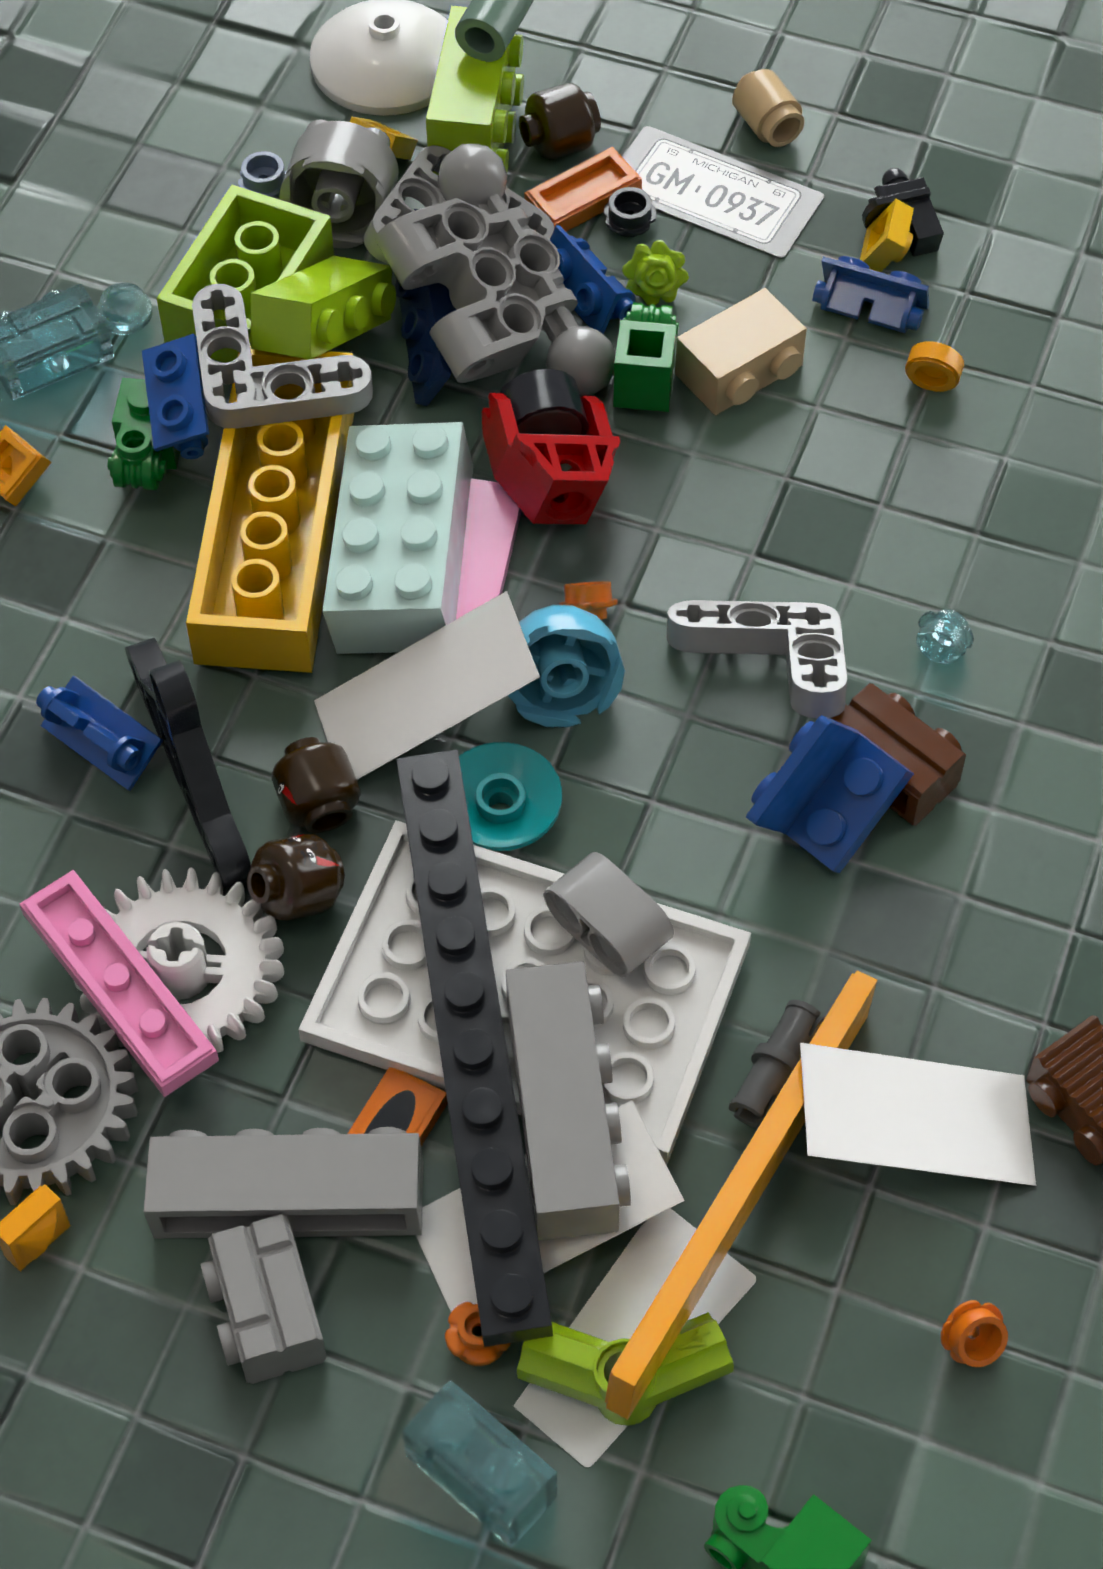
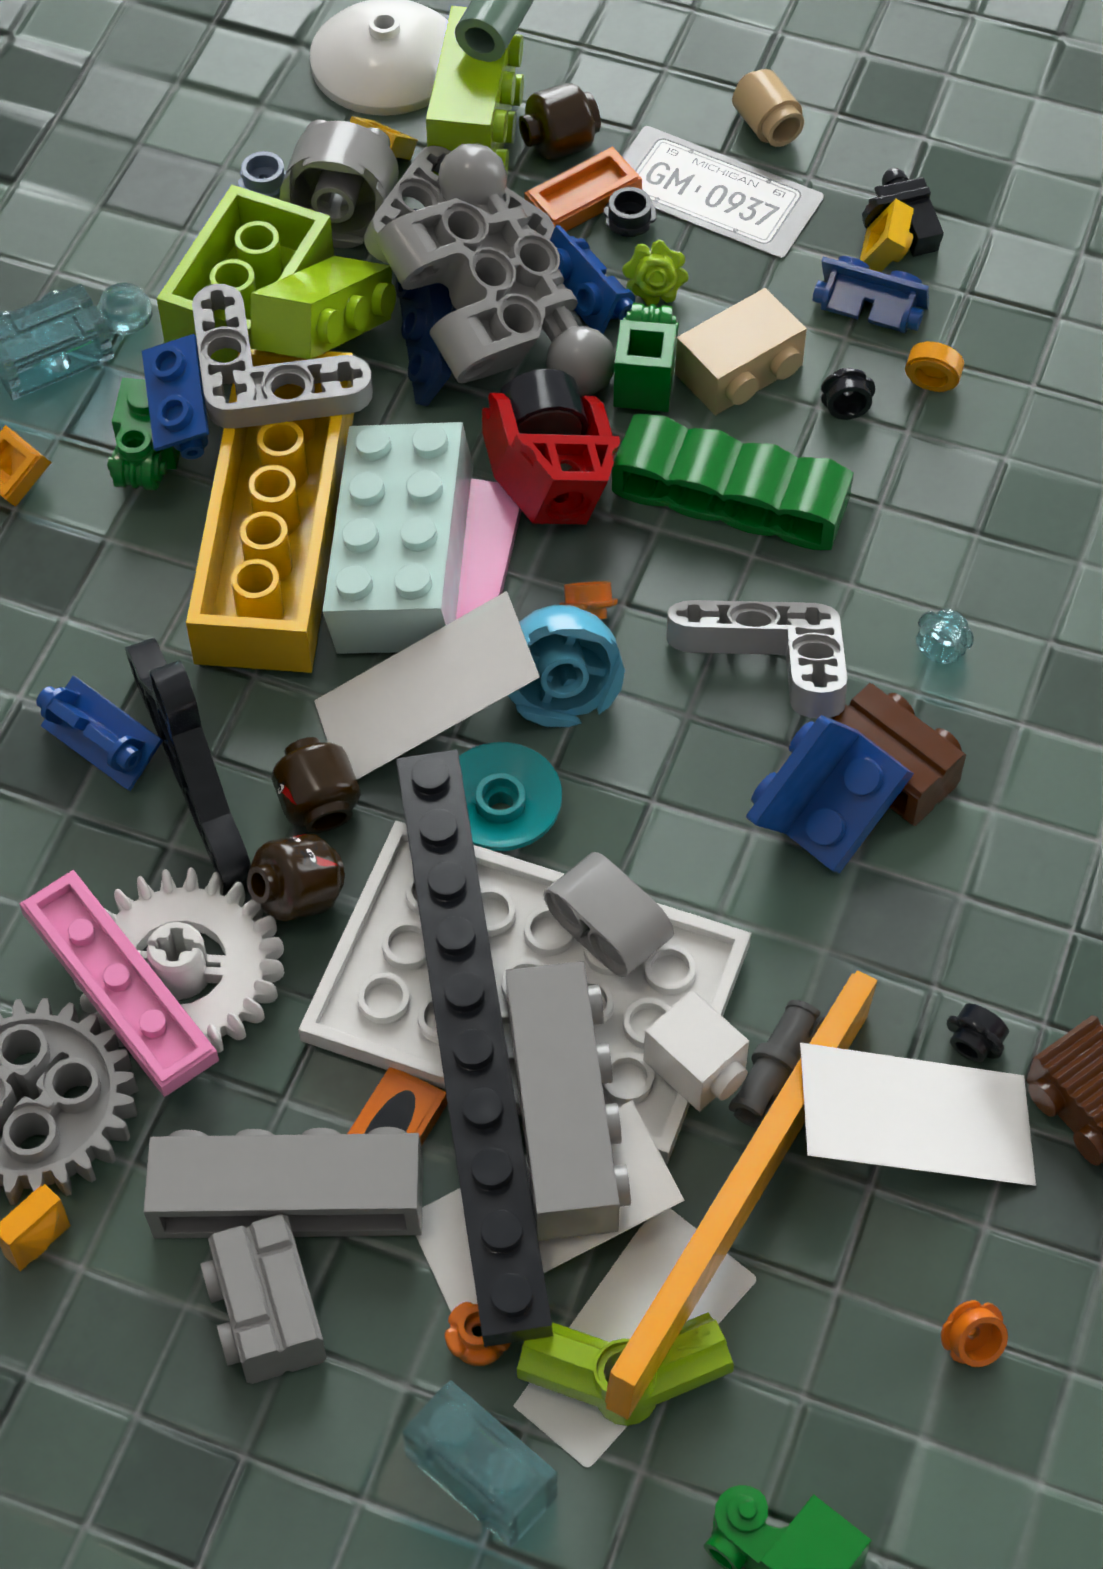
none -> green brick [612,414,854,550]
none -> white brick [643,990,749,1112]
none -> black plate [821,368,876,420]
none -> black plate [946,1003,1009,1062]

